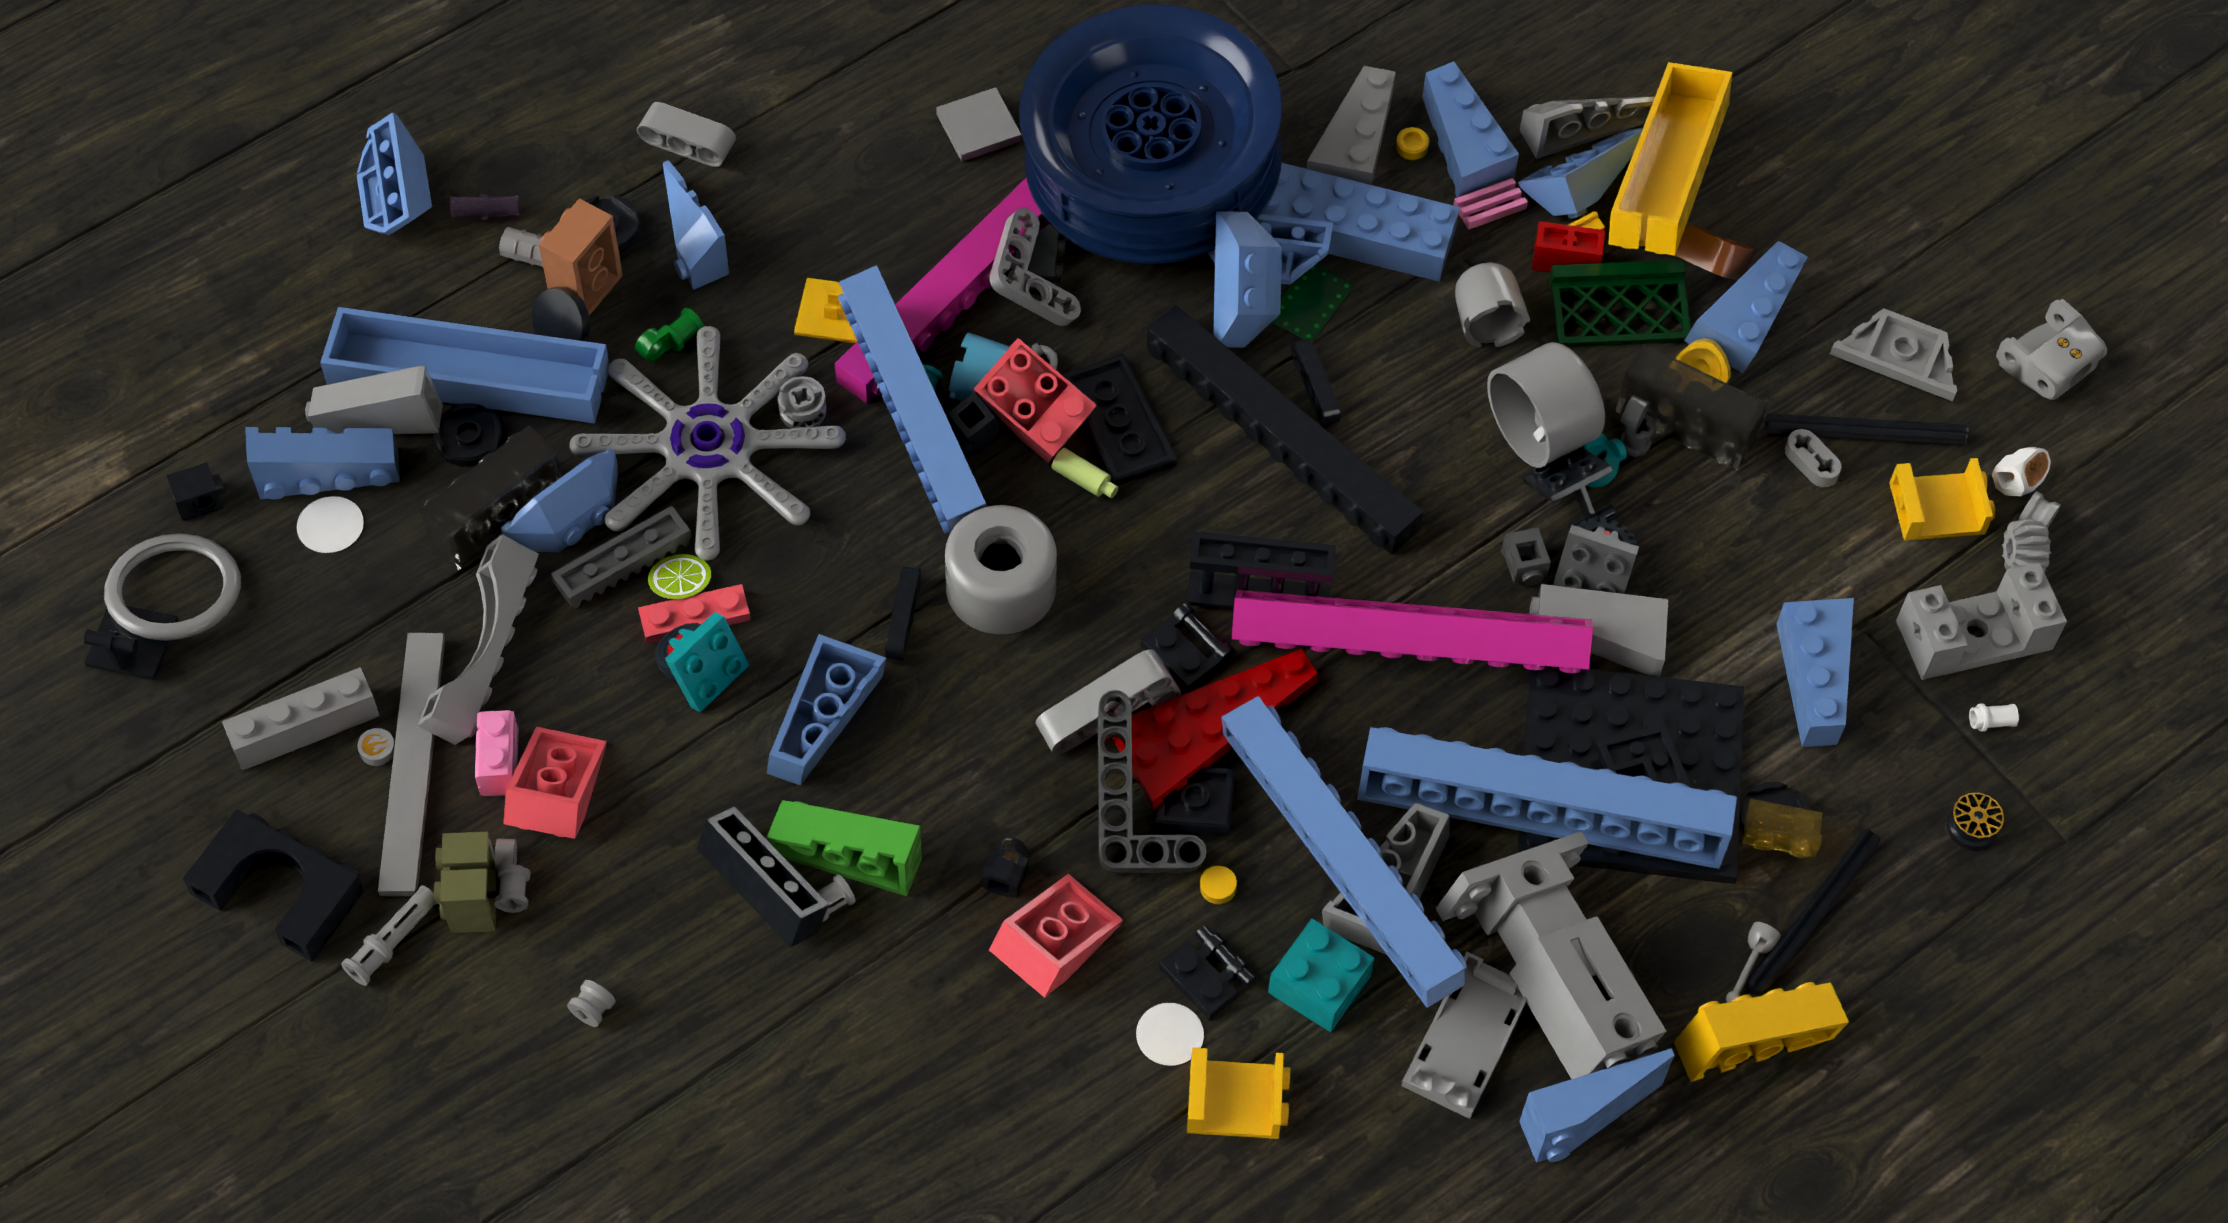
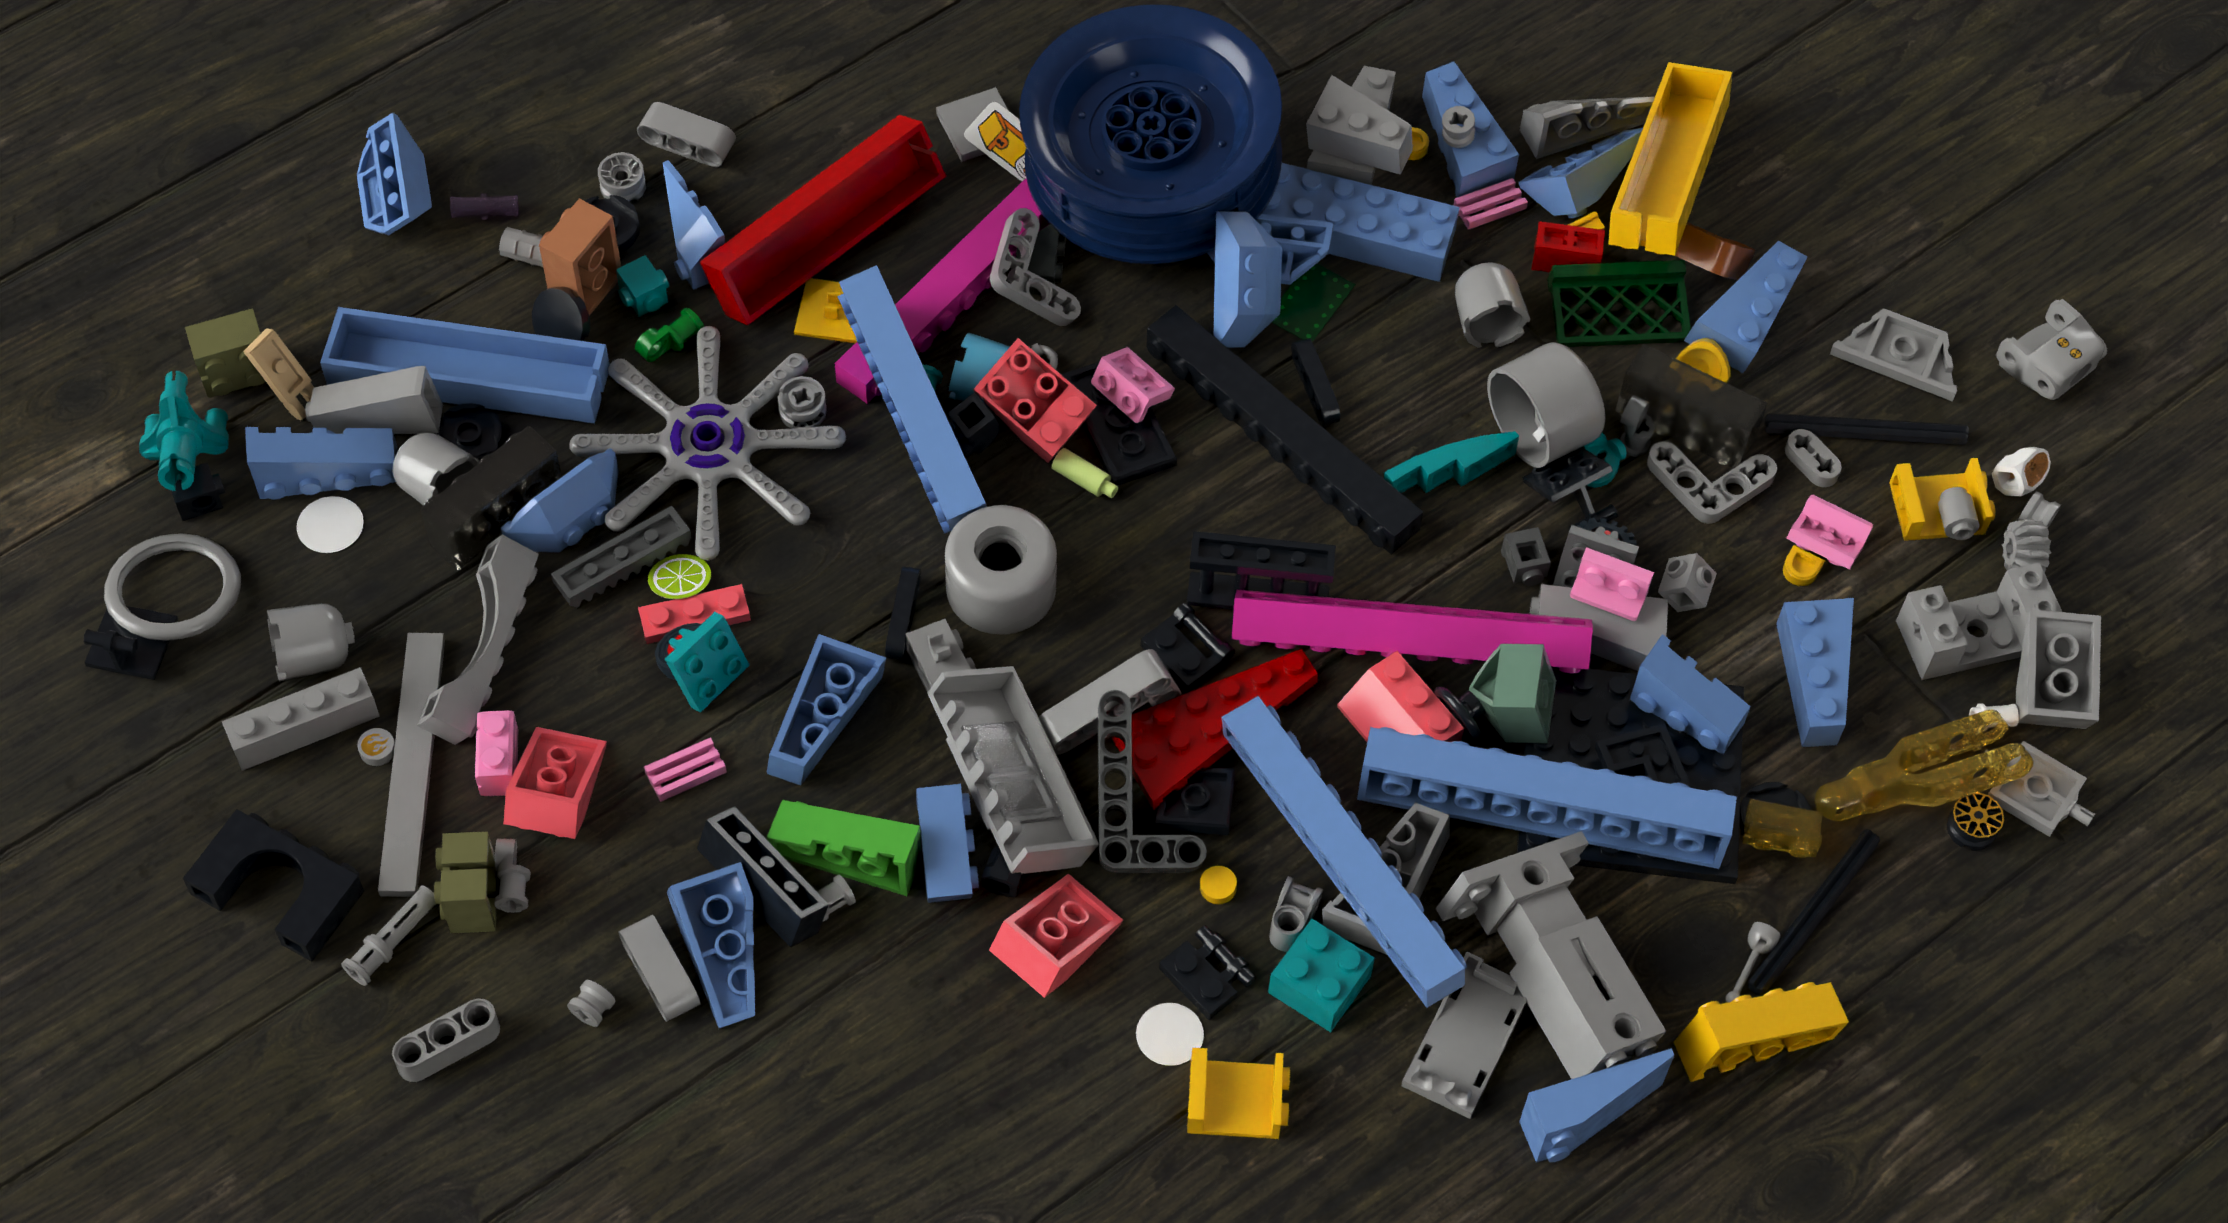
none -> teal wheel [139,371,229,491]
none -> olive piece [185,308,266,398]
none -> tan hinge [243,328,314,420]
none -> light grey cylinder [267,603,355,681]
none -> light grey cylinder [392,433,483,518]
none -> light grey beam [392,999,500,1082]
none -> light grey wheel [598,152,646,201]
none -> teal brick [616,255,669,317]
none -> light grey beam [618,915,701,1022]
none -> bright pink tile [644,737,727,802]
none -> medium blue wedge [667,862,755,1029]
none -> red piece [700,115,946,325]
none -> light grey brick [906,619,976,692]
none -> medium blue wedge [916,784,979,903]
none -> light grey window [927,666,1099,874]
none -> sticker [964,102,1026,181]
none -> bright pink bracket [1091,347,1175,423]
none -> light grey piece [1269,876,1323,952]
none -> light grey wedge [1306,75,1413,175]
none -> coral slope [1337,651,1464,742]
none -> teal slope [1384,431,1519,493]
none -> sand green piece [1434,644,1556,746]
none -> light grey wheel [1442,106,1475,148]
none -> bright pink bracket [1570,547,1654,621]
none -> medium blue wedge [1630,634,1751,754]
none -> light grey beam [1647,442,1777,524]
none -> light grey brick [1658,553,1717,612]
none -> yellow tile [1783,545,1825,586]
none -> bright pink bracket [1786,495,1873,570]
none -> clear yellow piece [1815,709,2033,821]
none -> light grey brick [1938,487,1980,540]
none -> light grey plate [1979,741,2096,837]
none -> light grey slope [2016,609,2101,729]

